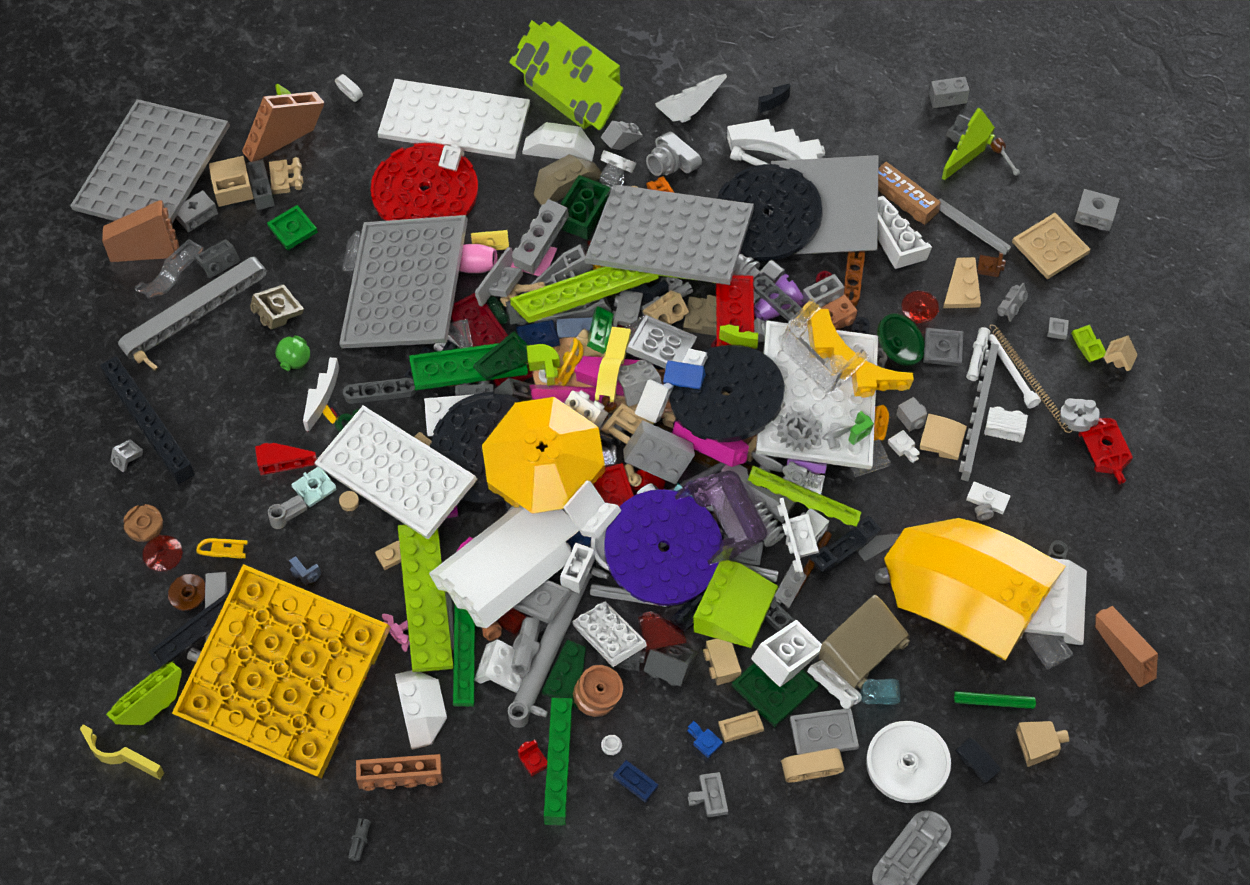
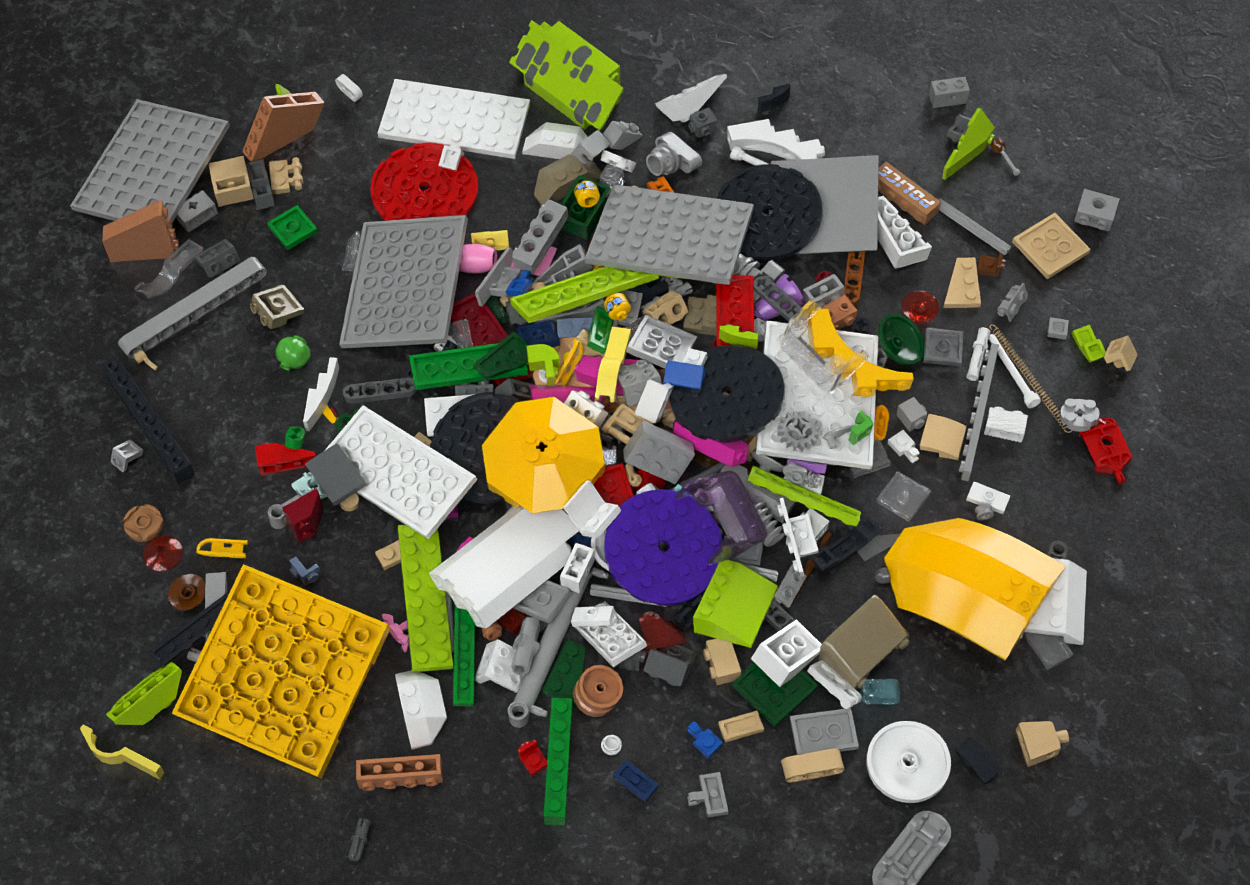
green axle [954,691,1036,709] -> none
nougat slope [1095,606,1158,687] -> none
none -> dark red slope [282,488,323,543]
none -> green beam [285,426,306,449]
none -> dark grey tile [305,443,367,506]
none -> blue plate [506,270,534,296]
none -> light grey hinge [571,130,611,164]
none -> white plate [571,606,615,627]
none -> yellow head [574,181,600,208]
none -> yellow head [604,293,631,321]
none -> dark grey brick [688,108,717,138]
none -> clear plate [876,471,930,522]

